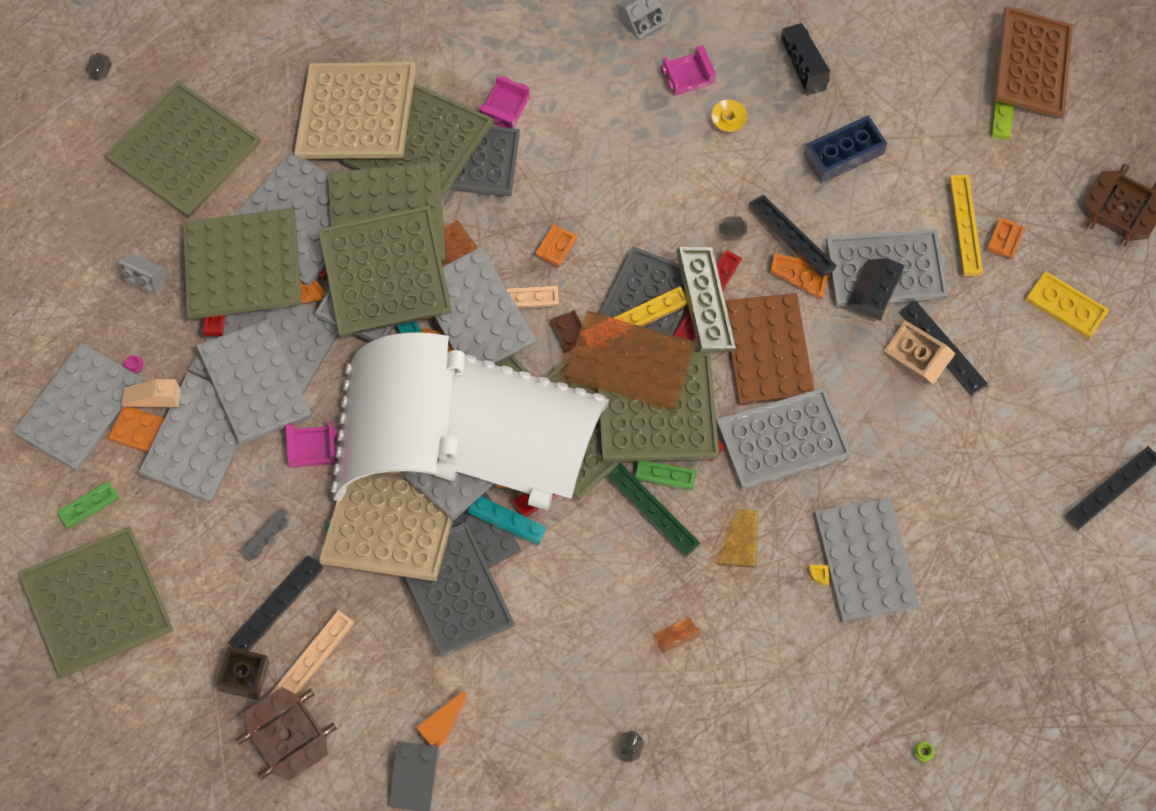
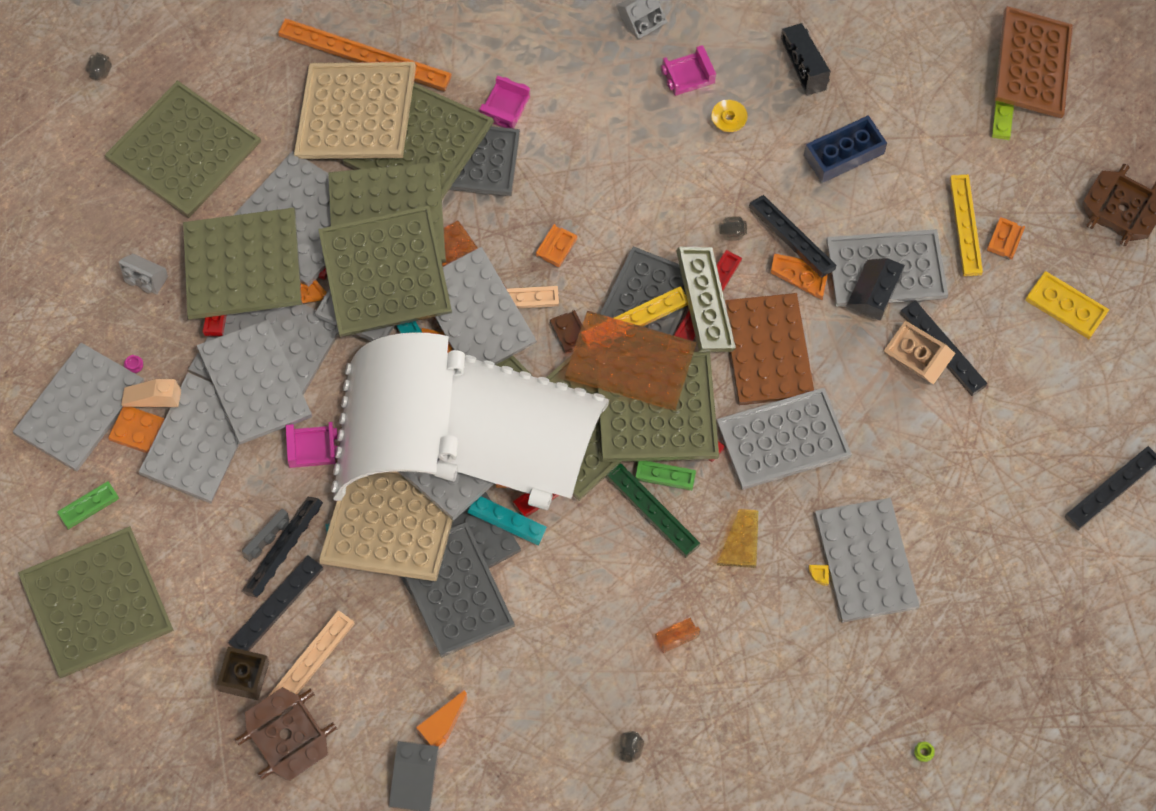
none -> black plate [242,496,323,598]
none -> orange plate [278,18,452,92]

